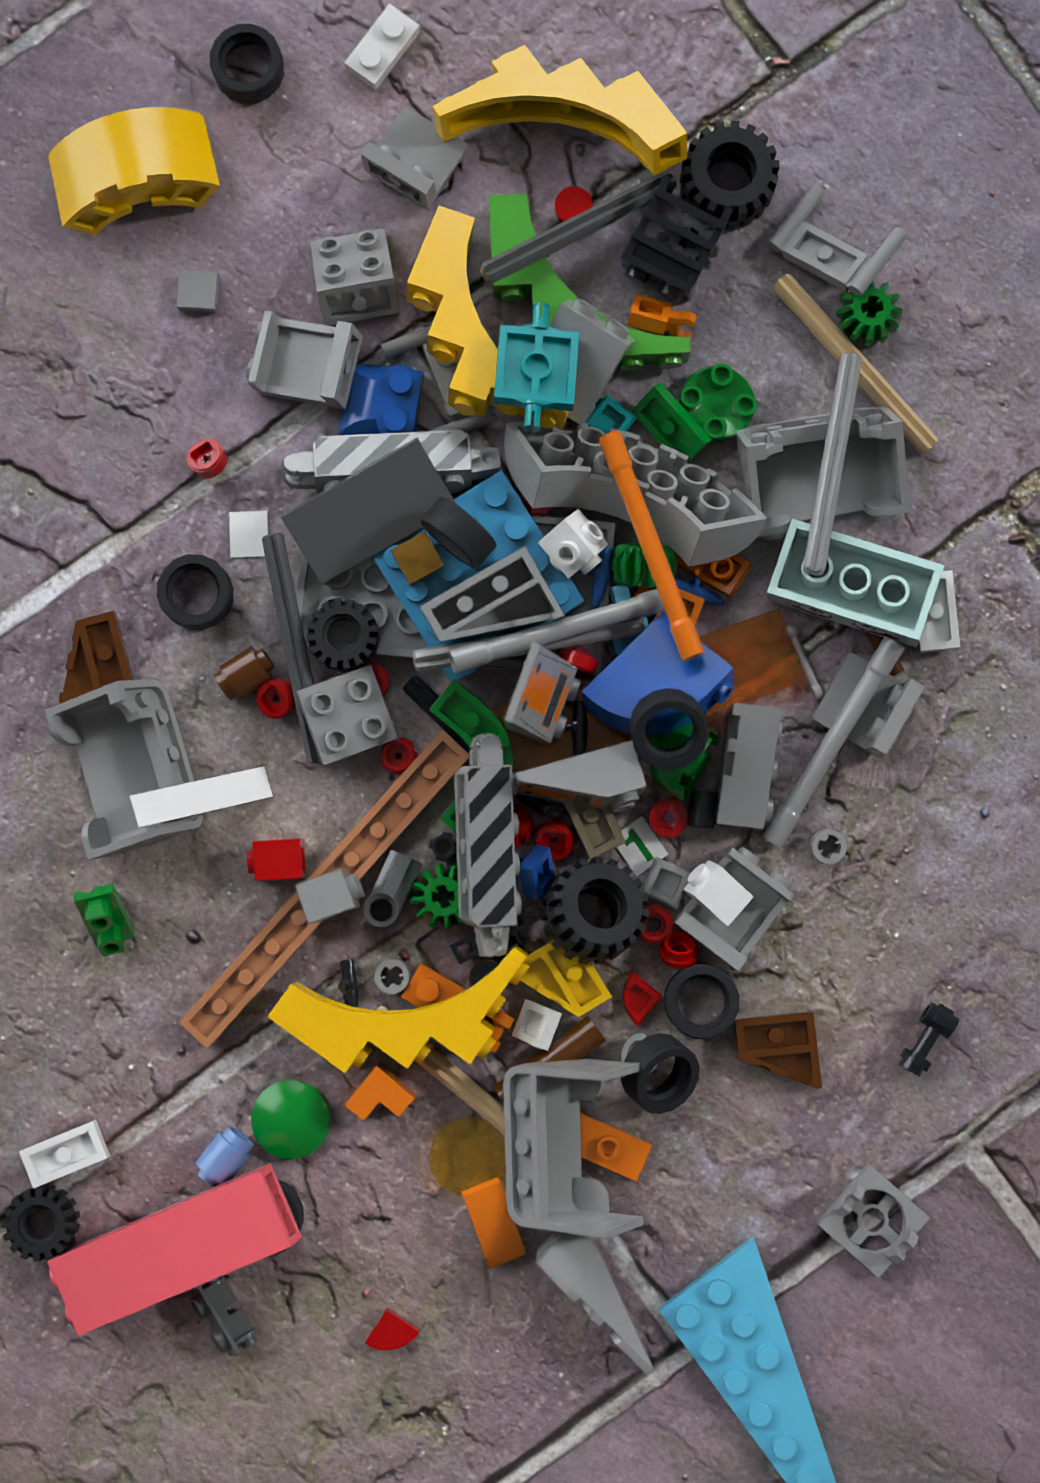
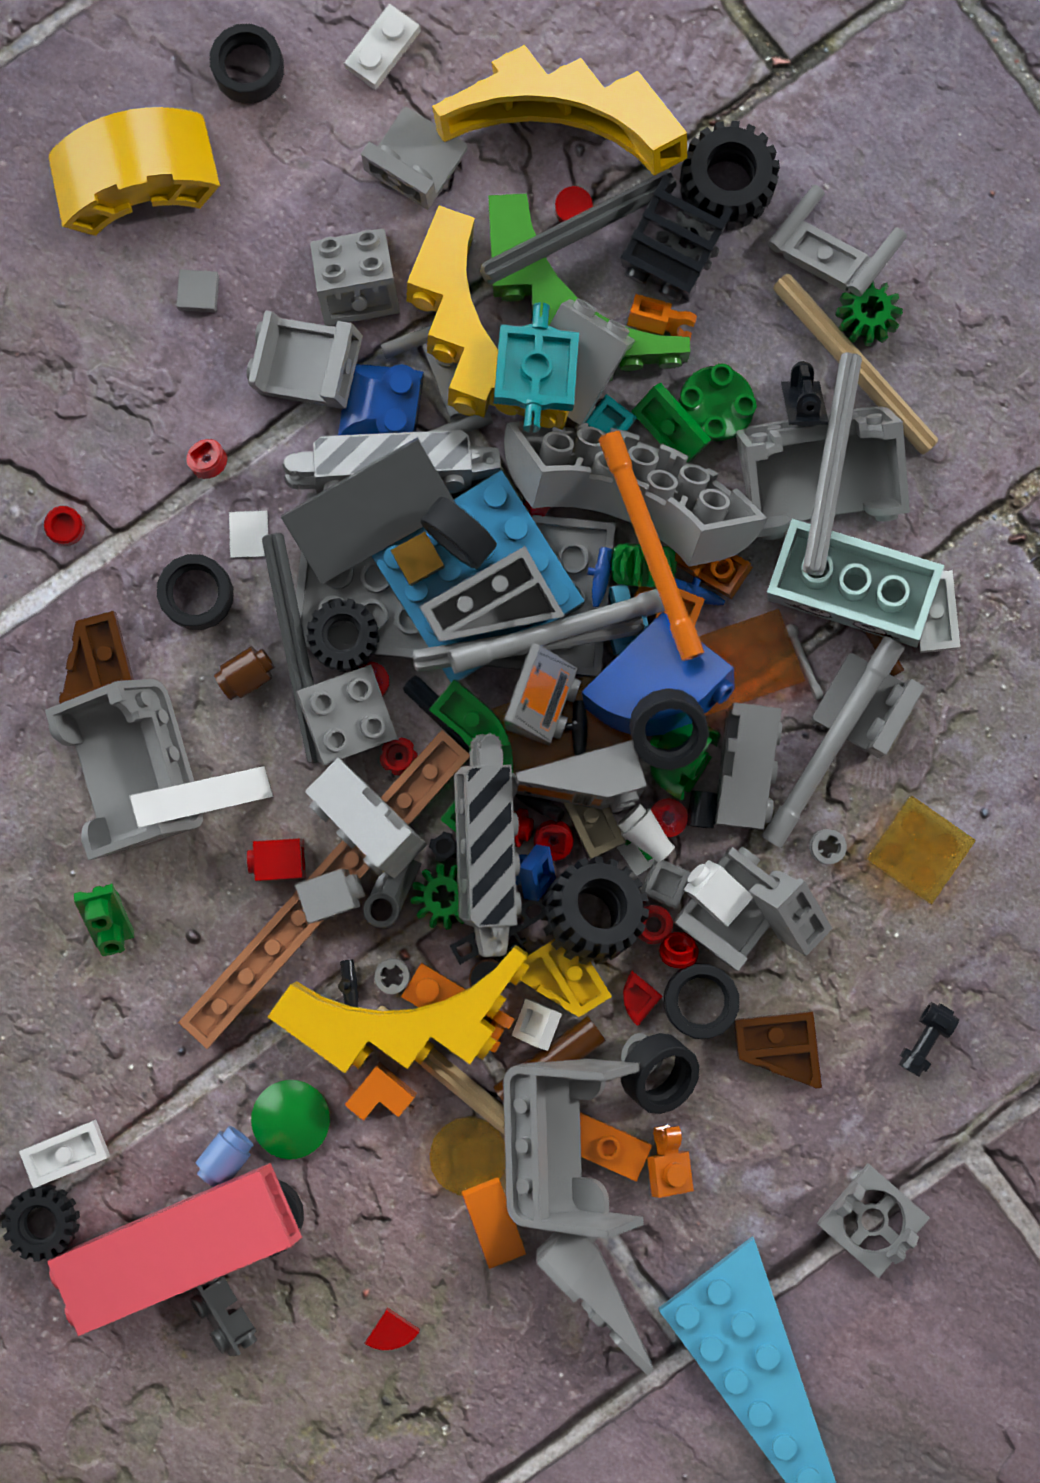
red tile [256,678,296,719] -> none
white brick [538,509,609,579] -> none
red tile [559,646,598,676] -> none
none -> red tile [44,506,85,546]
none -> wedge [305,758,428,878]
none -> white cone [617,804,675,863]
none -> orange plate [647,1125,694,1198]
none -> light grey hinge [749,871,832,956]
none -> black hinge [781,361,828,427]
none -> clear yellow plate [865,795,976,905]

